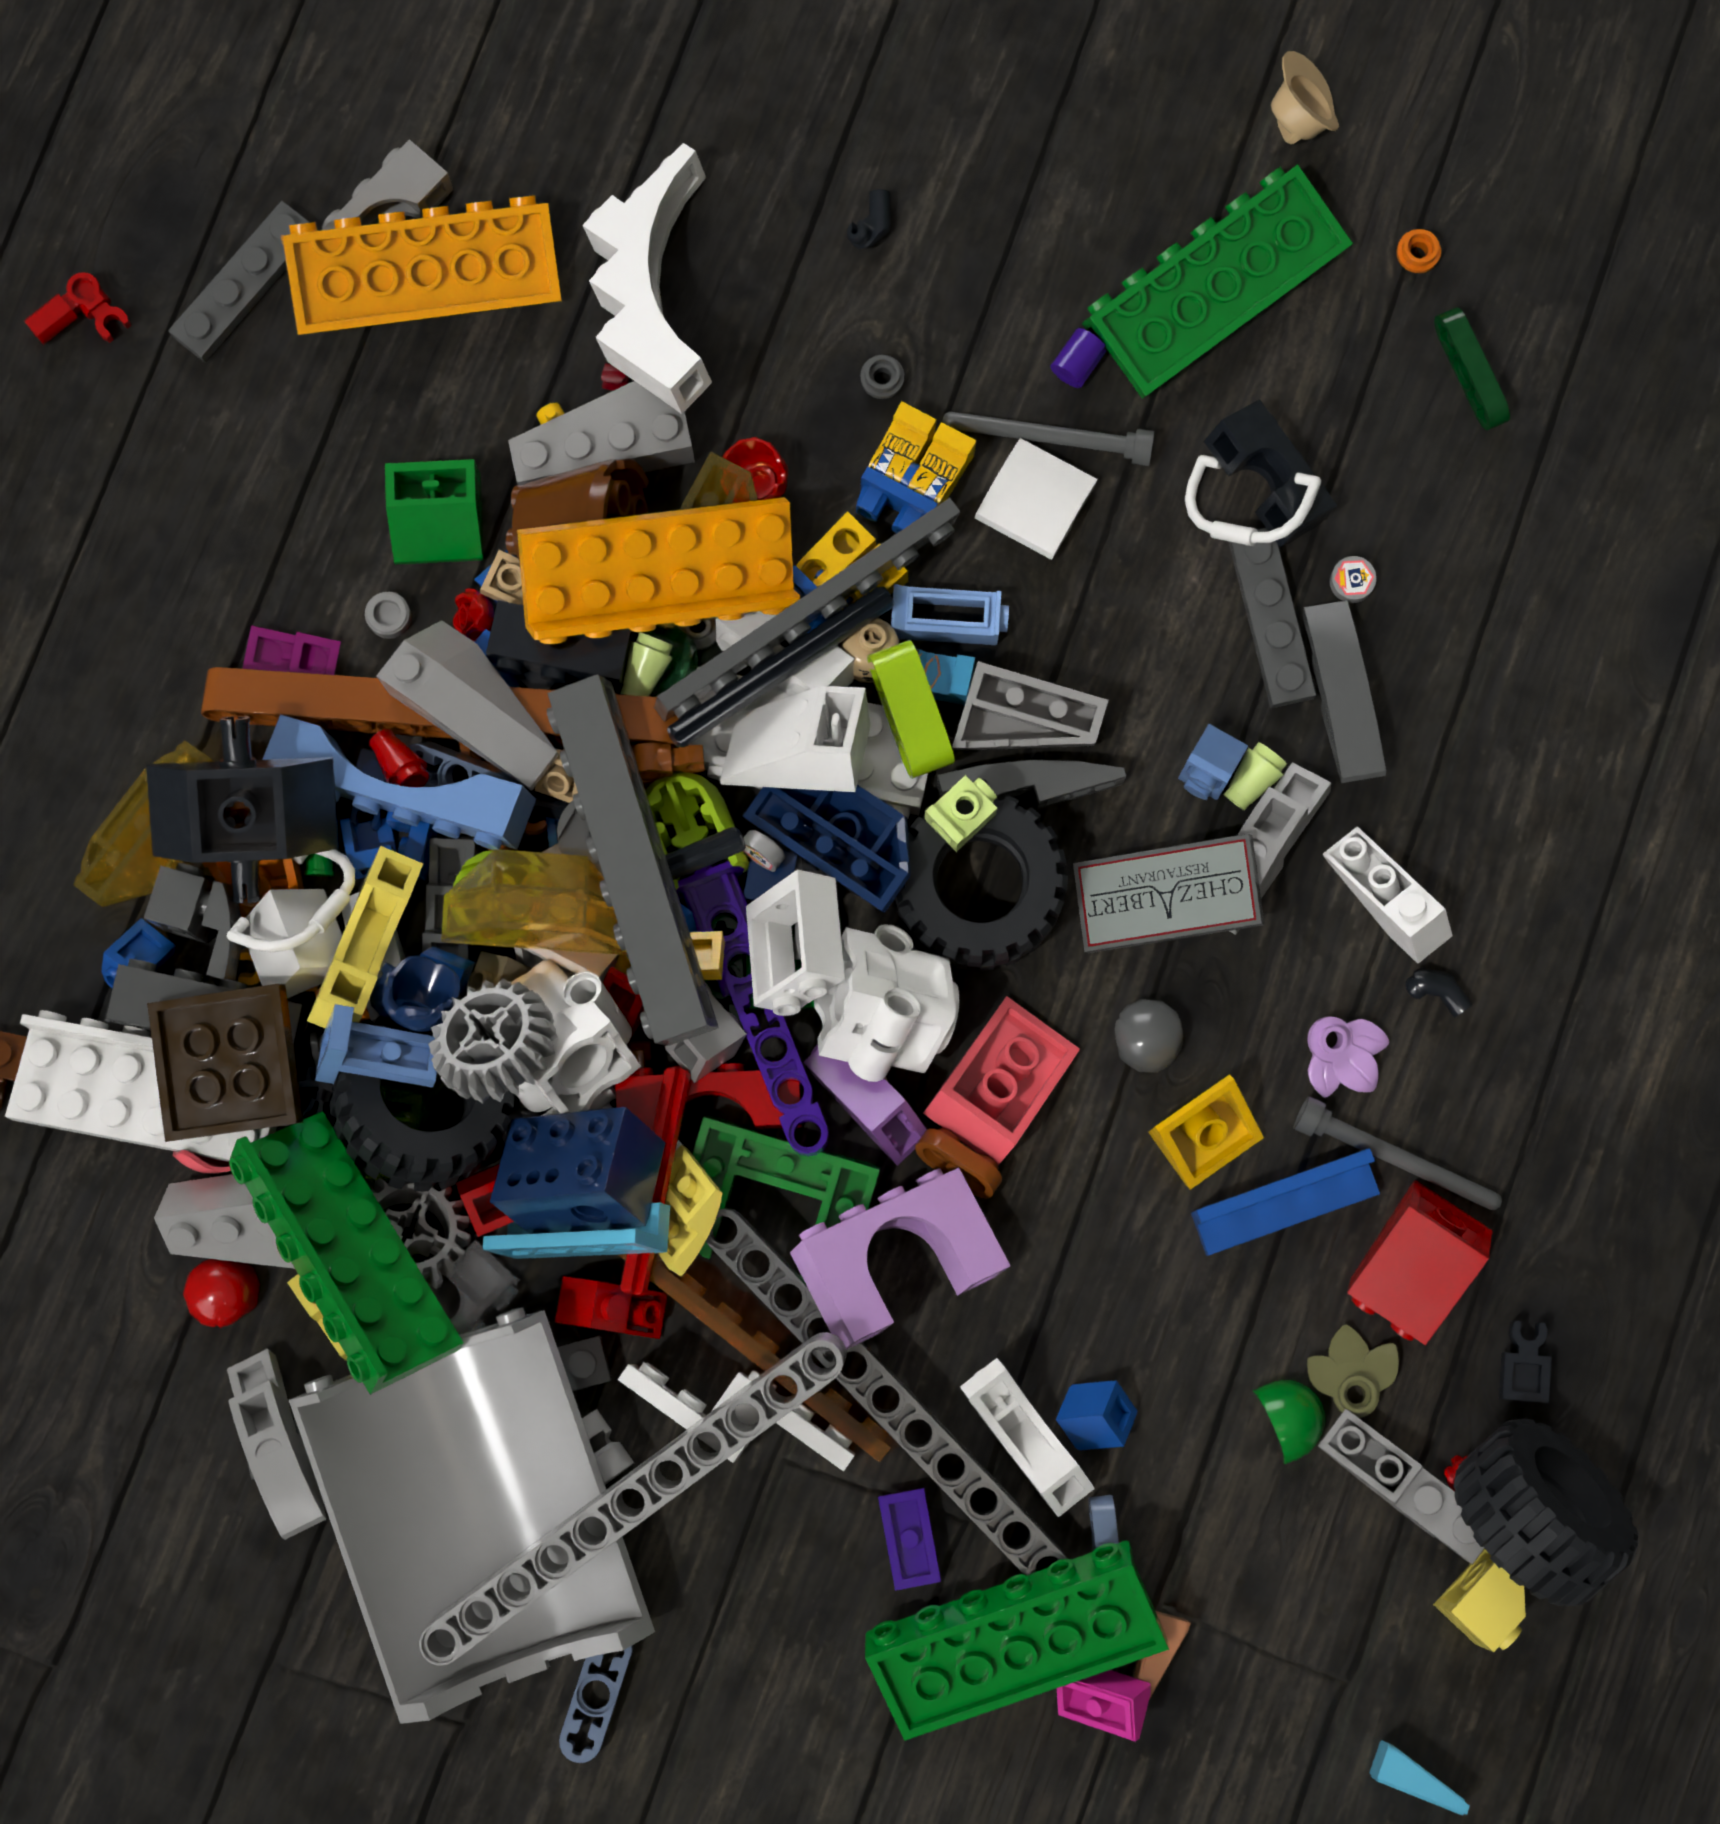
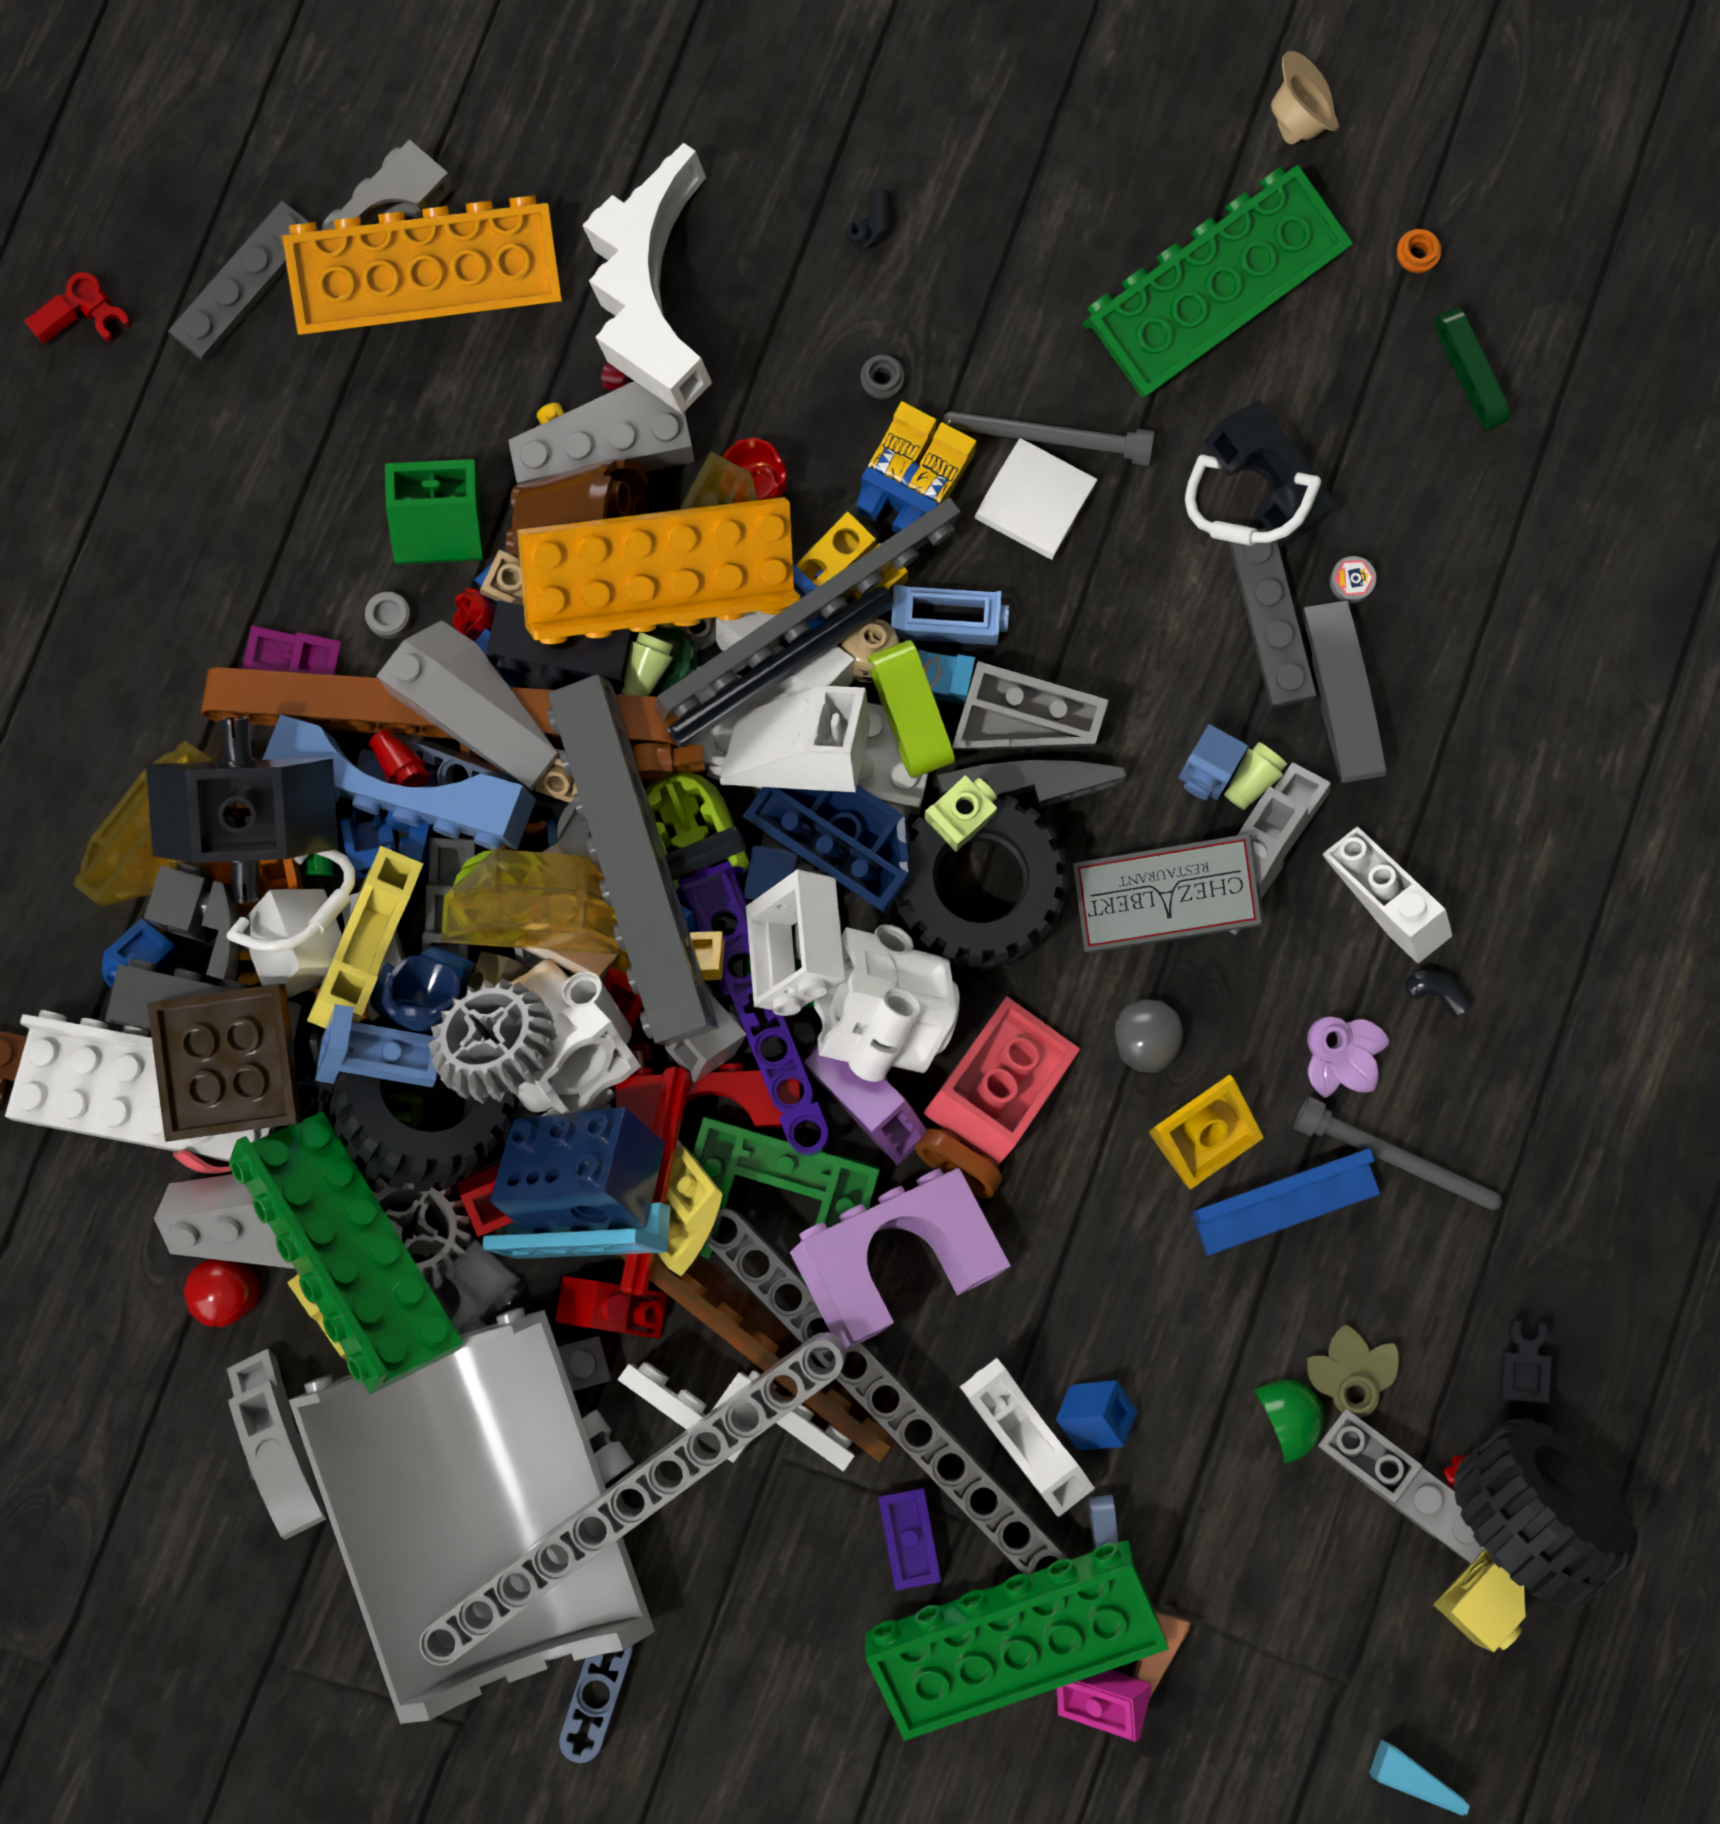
light grey tile [743,830,785,872] -> none
dark purple piece [1050,328,1106,388] -> none
red slope [1347,1180,1492,1345] -> none

